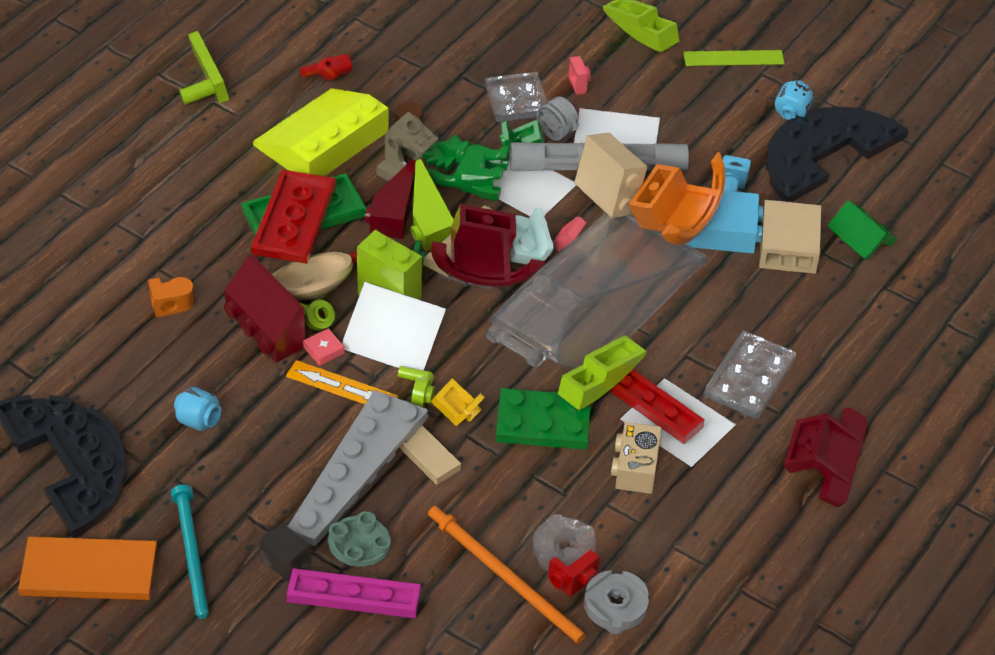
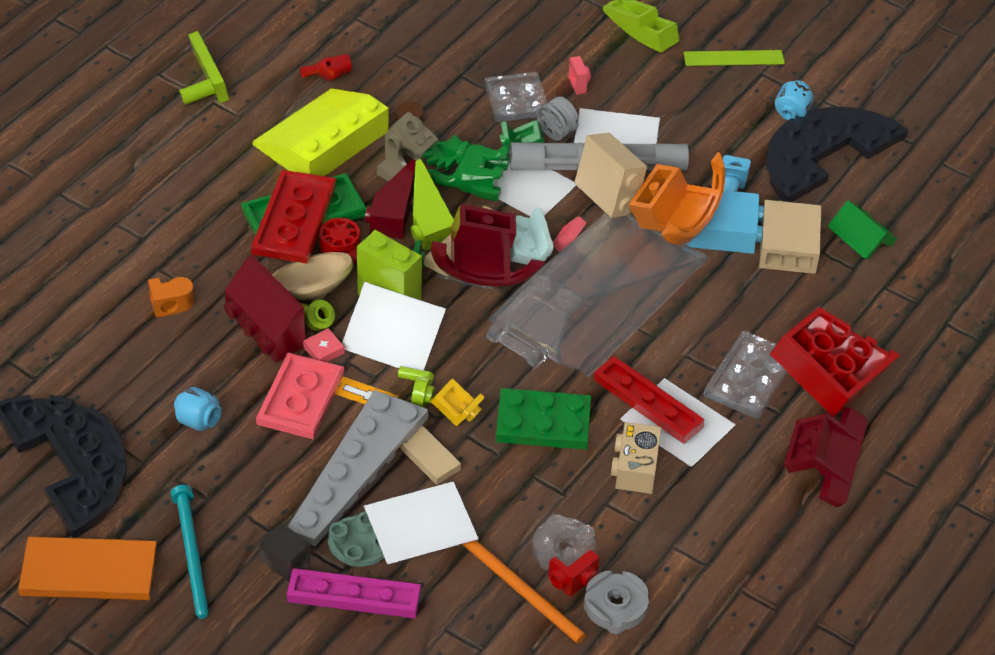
lime slope [558,335,647,410] -> none
none -> coral tile [256,353,344,440]
none -> red wheel [320,218,360,254]
none -> white sticker [364,482,478,564]
none -> red wedge [770,307,900,418]

